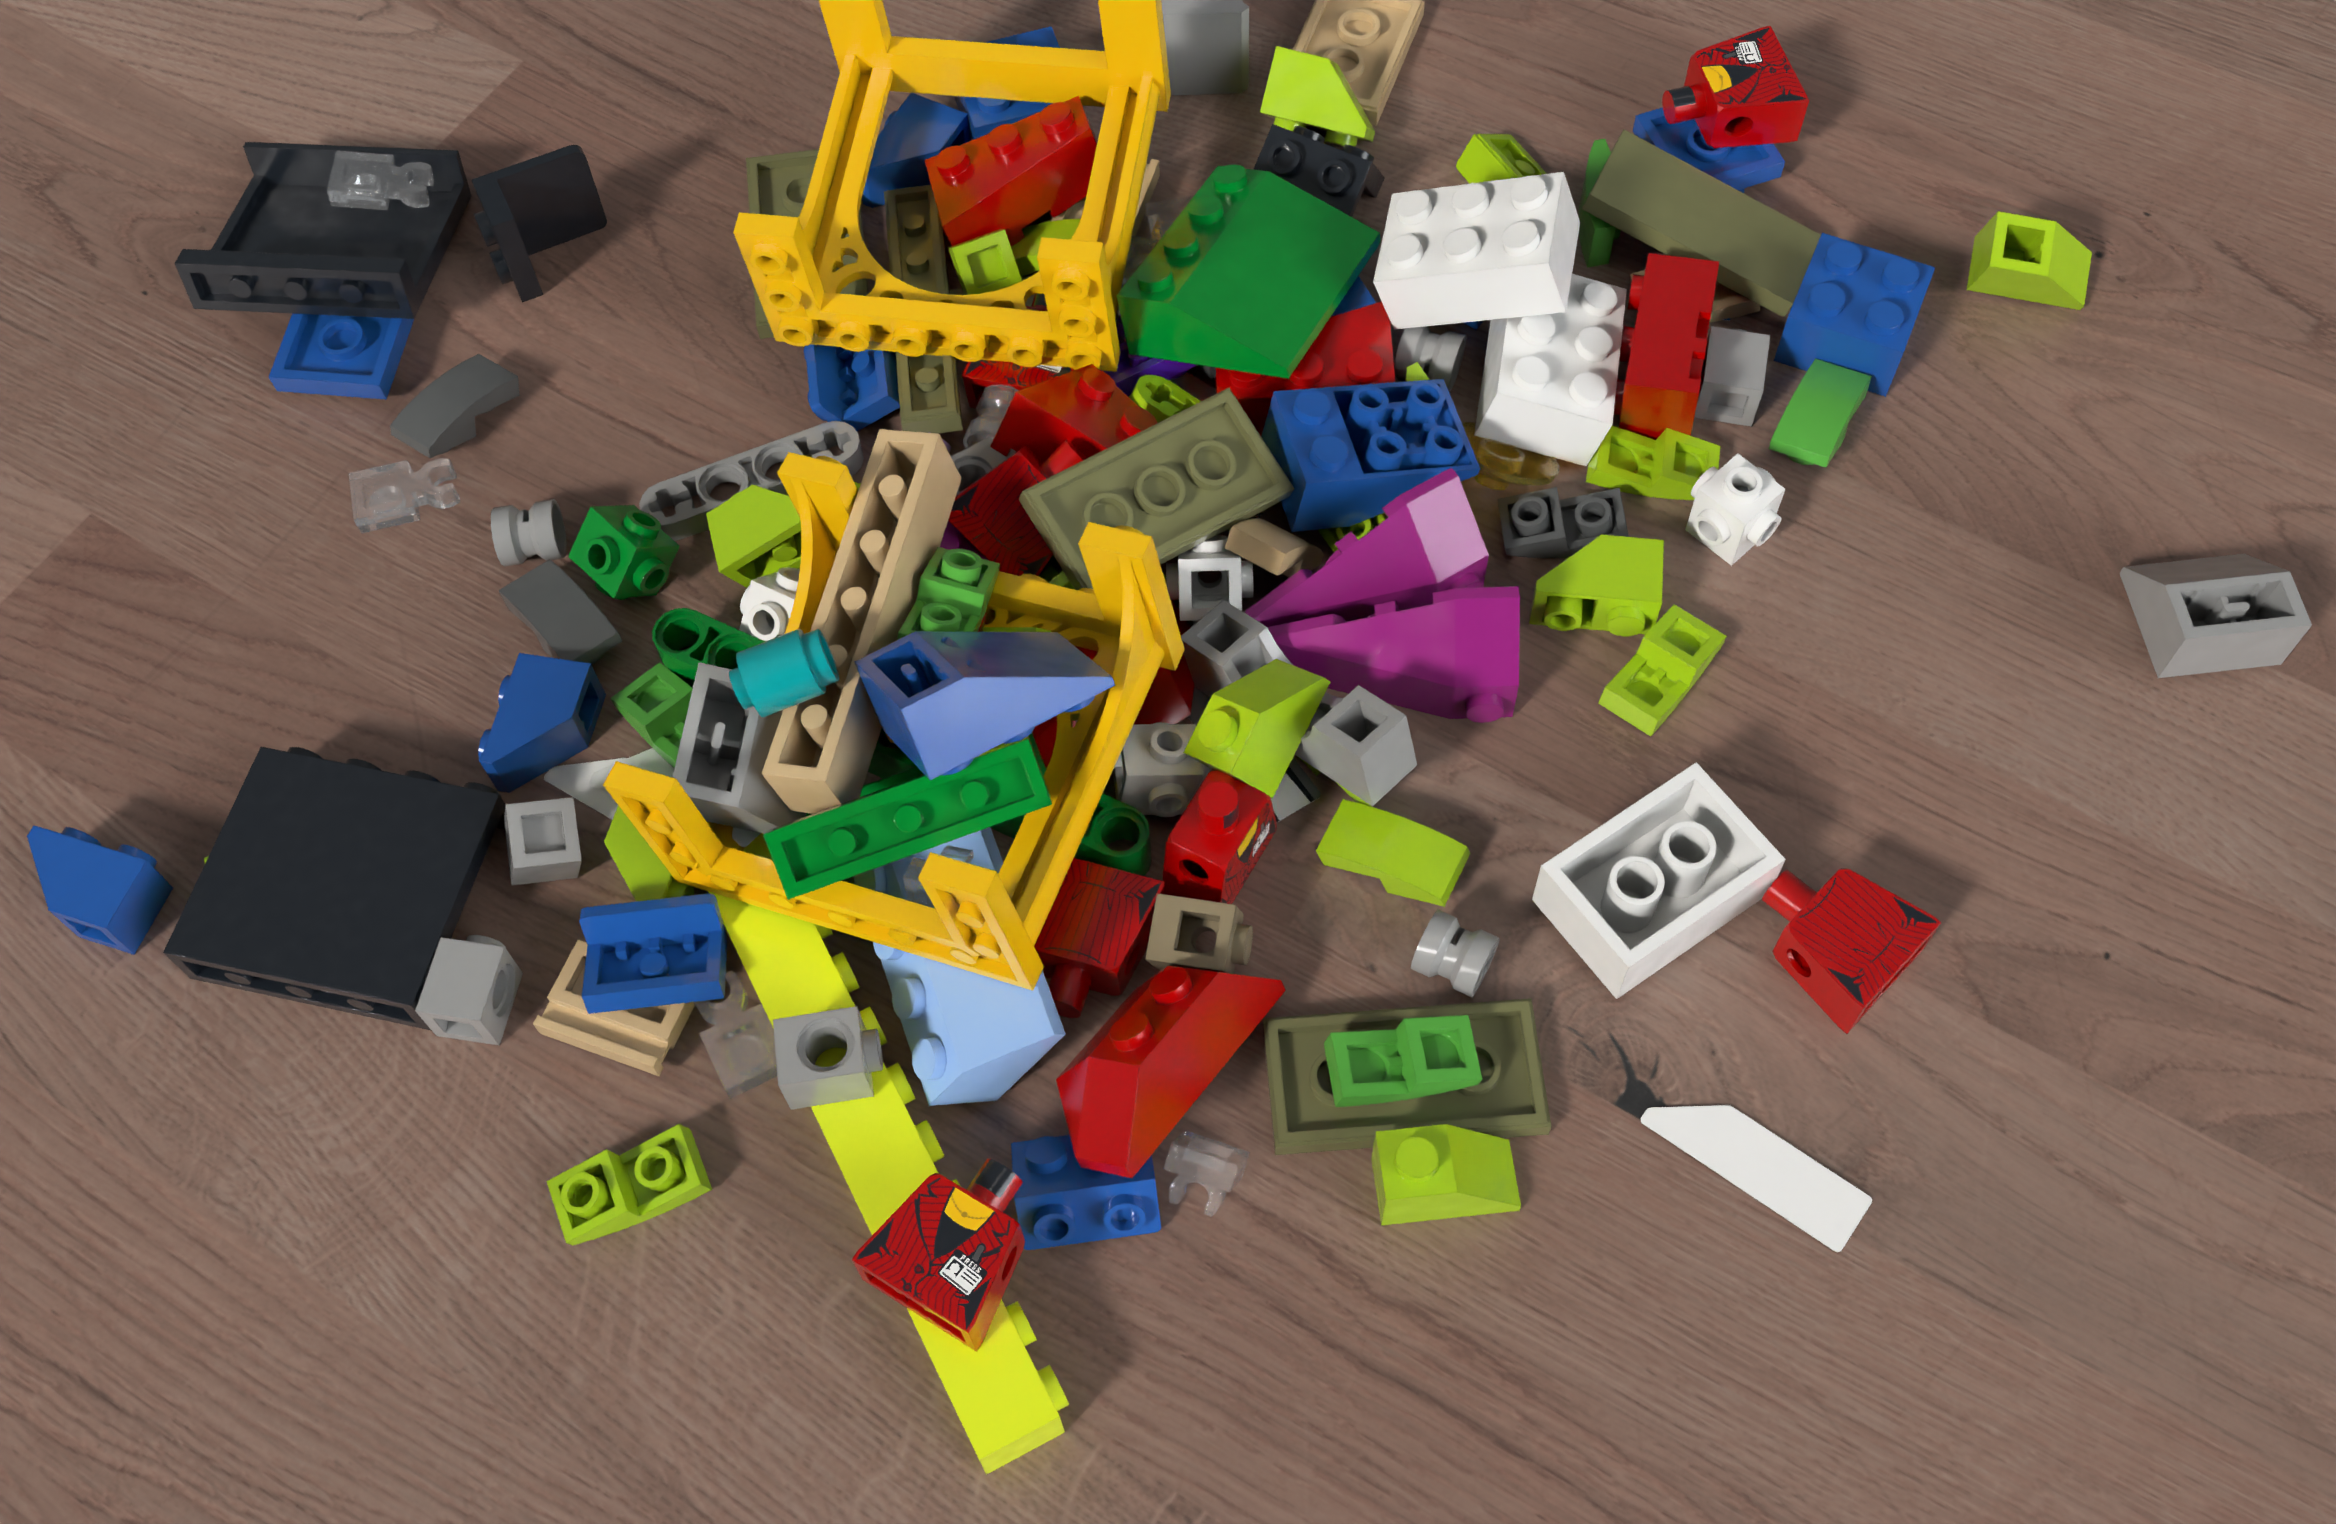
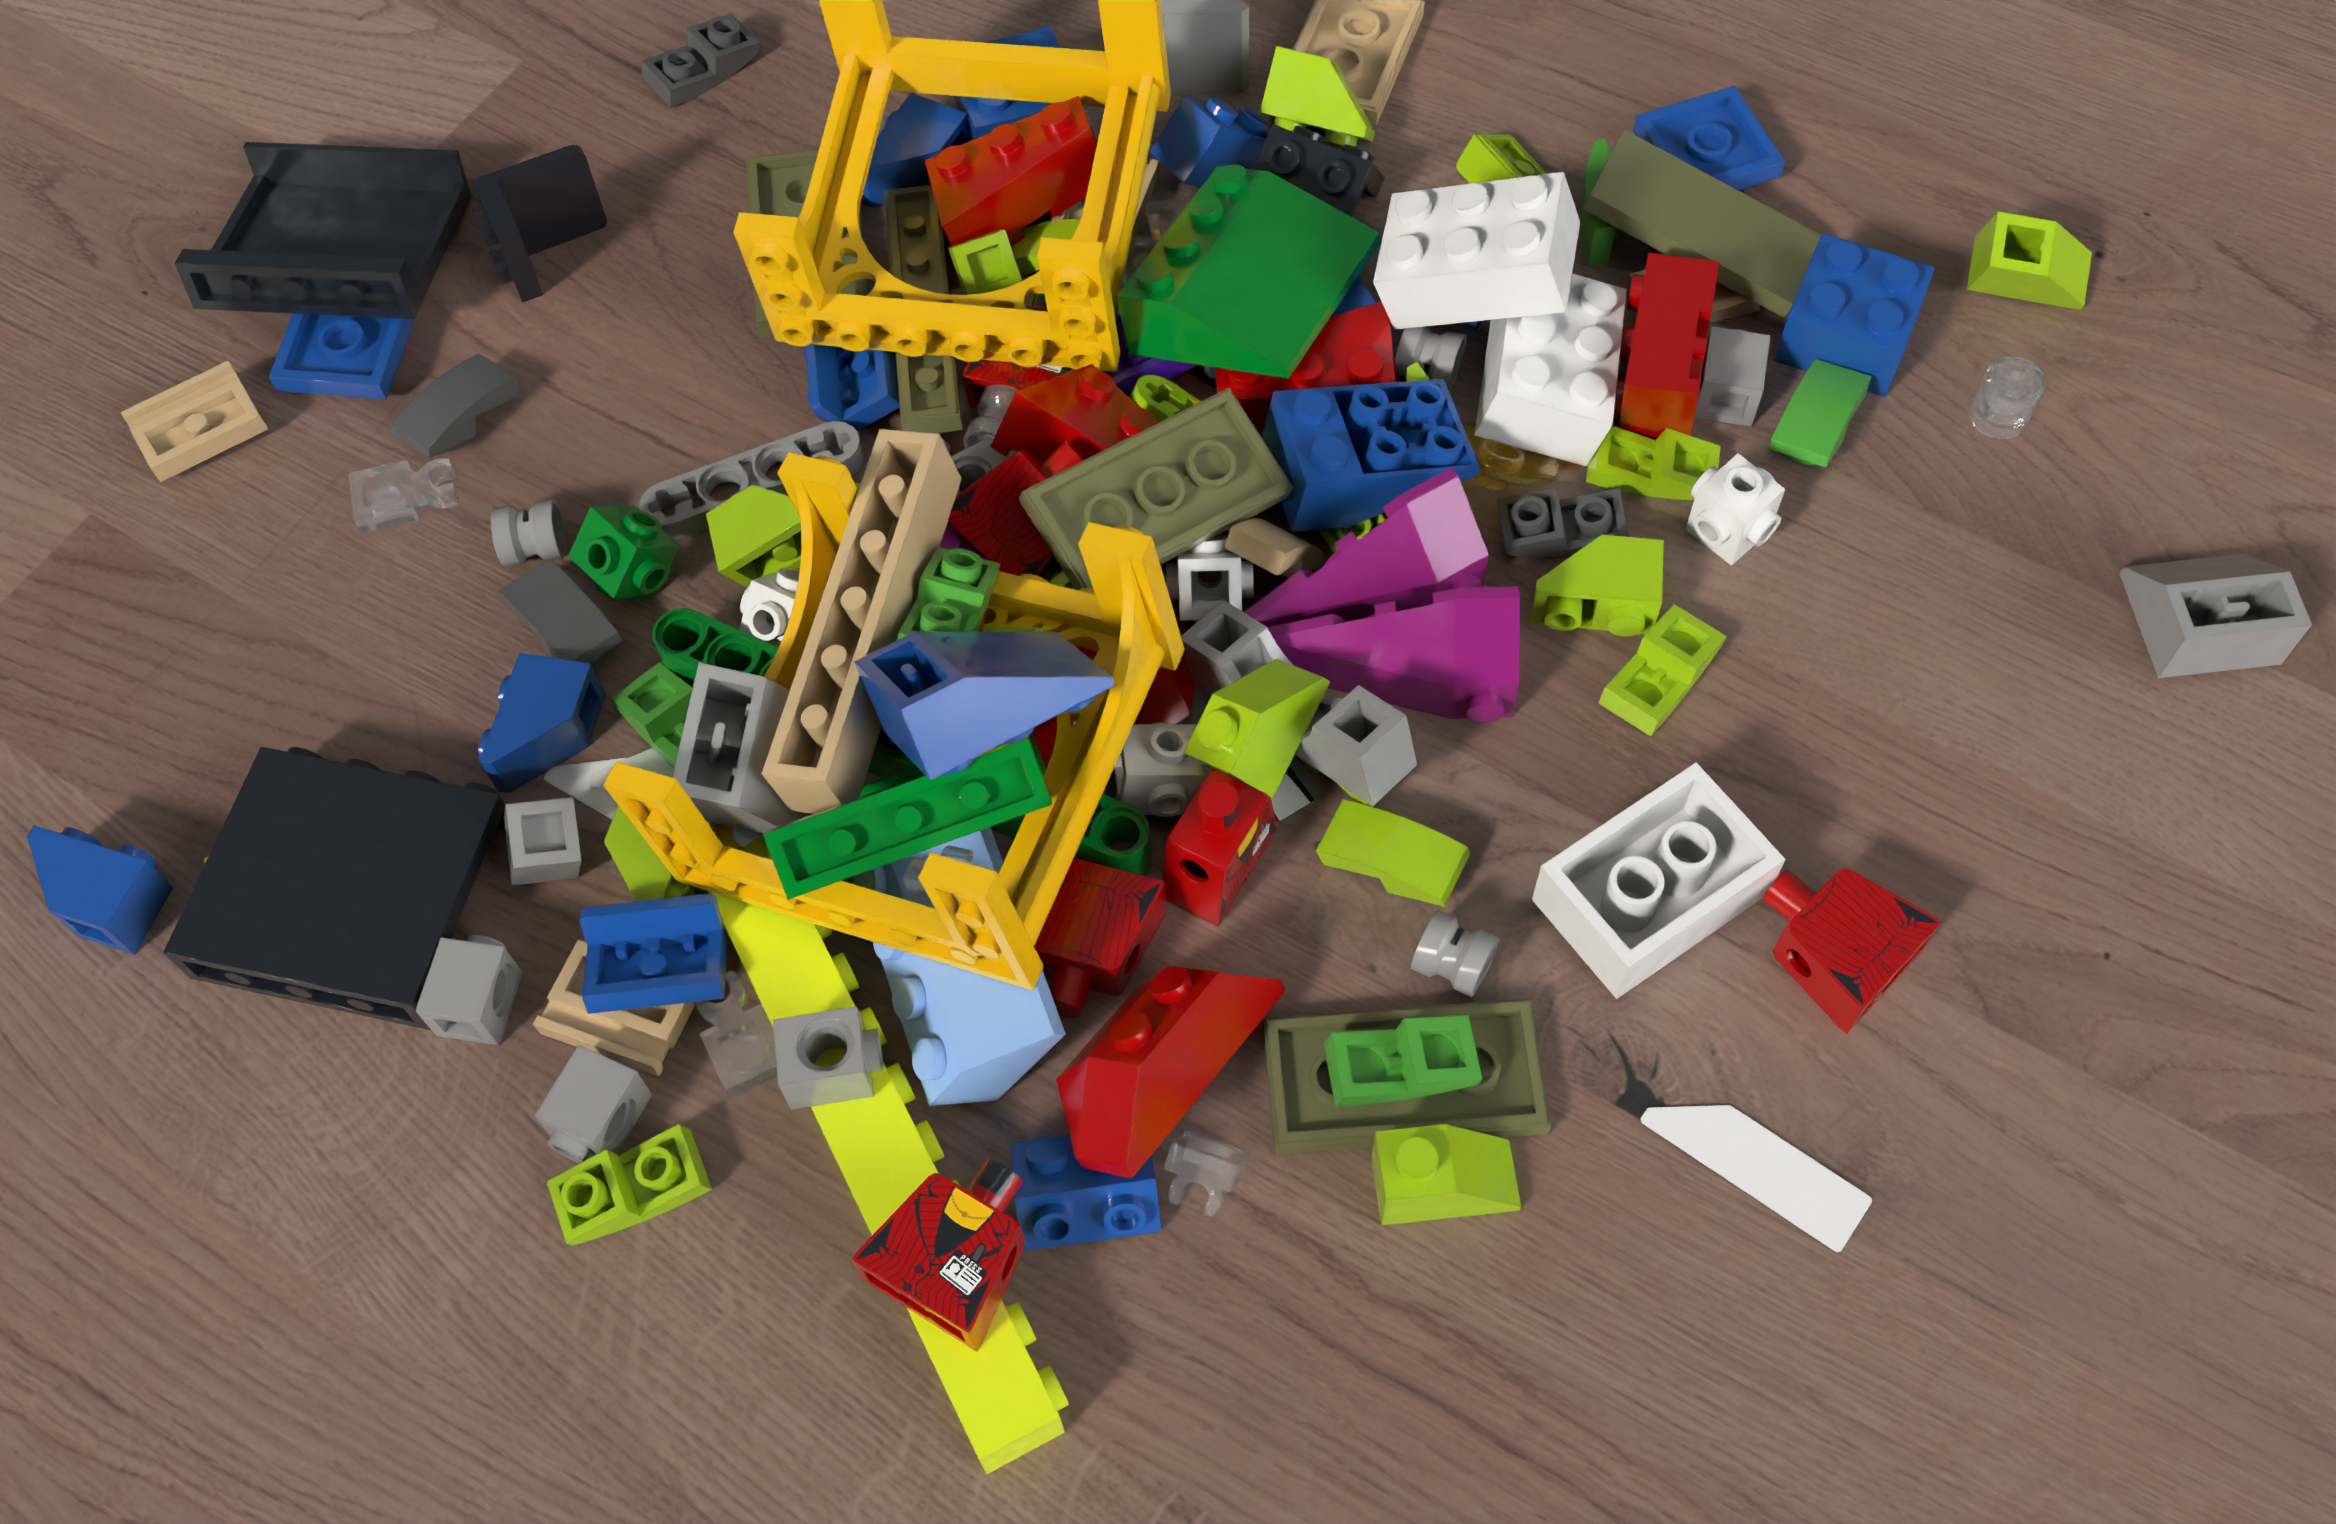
clear plate [327,151,435,210] -> none
teal brick [729,629,839,718] -> none
dark tan brick [1145,893,1253,974] -> none
red torso [1662,26,1810,148] -> none
none -> tan plate [120,361,268,482]
none -> light grey brick [534,1045,652,1163]
none -> dark grey slope [641,13,761,108]
none -> blue slope [1150,95,1268,188]
none -> clear wheel [1969,356,2046,439]

